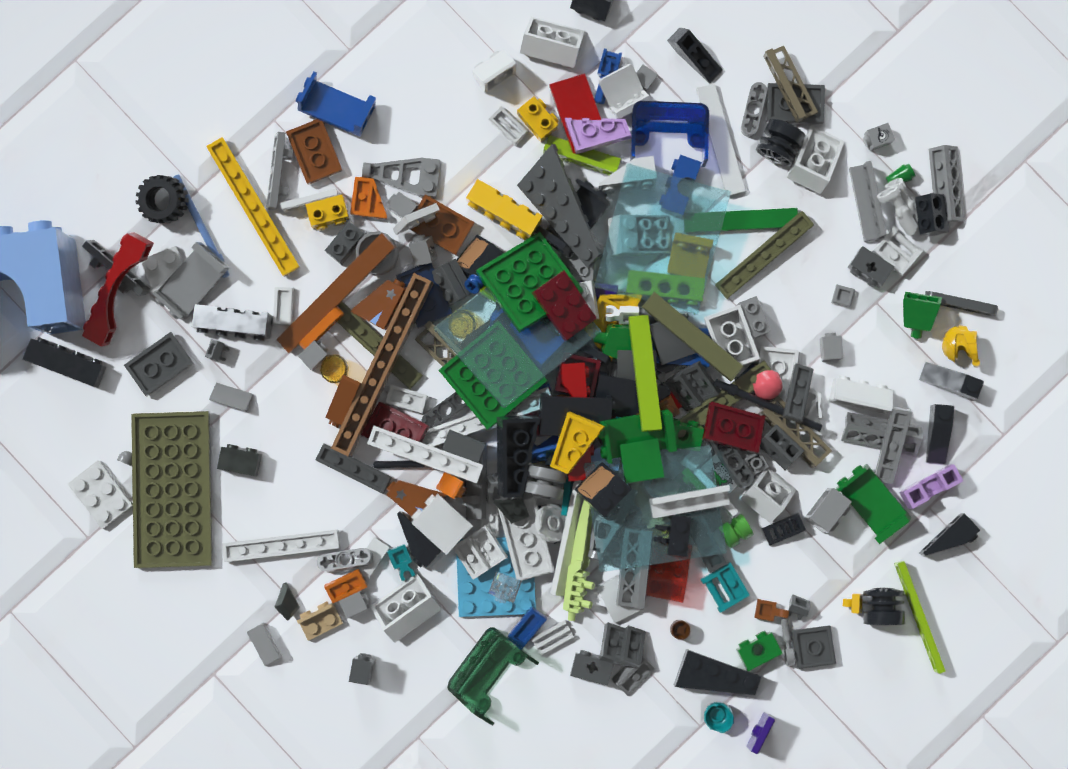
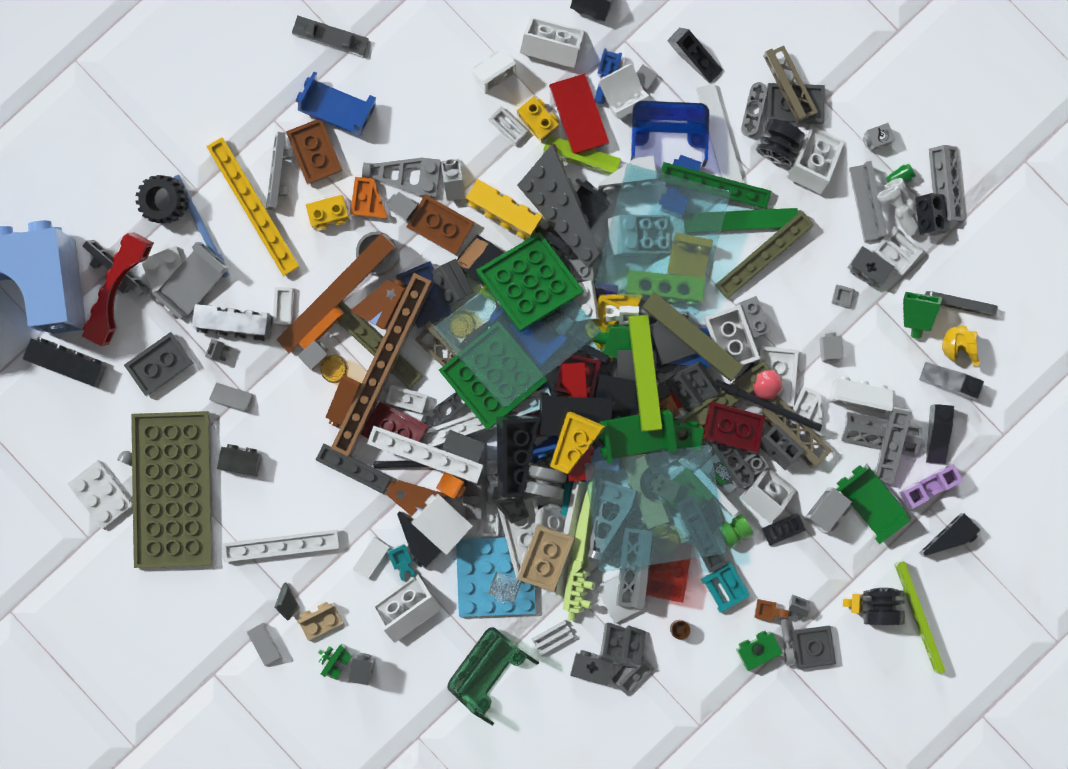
white tile [280,188,338,213] -> none
light grey beam [317,548,373,572] -> none
dark grey brick [324,221,365,266] -> none
orange plate [324,569,368,603] -> none
light grey brick [338,591,370,619] -> none
white wing [393,203,440,235] -> none
light grey brick [408,234,437,266] -> none
white slope [453,525,508,579] -> none
blue bush [464,274,484,294] -> none
blue tile [508,606,547,648] -> none
dark red plate [532,270,597,341] -> none
lavender wing [565,118,631,154] -> none
slope [574,462,632,517] -> none
green tile [619,438,664,483] -> none
white fence [649,485,730,518] -> none
black hinge [653,515,691,557] -> none
black wedge [673,648,761,695] -> none
teal hair [704,702,734,733] -> none
dark purple plate [746,712,775,754] -> none
dark grey tile [782,363,814,423] -> none
none -> dark grey hinge [291,15,370,58]
none -> green hips [318,643,353,680]
none -> light grey slope [441,159,466,201]
none -> tan plate [517,524,574,592]
none -> green tile [658,162,772,209]

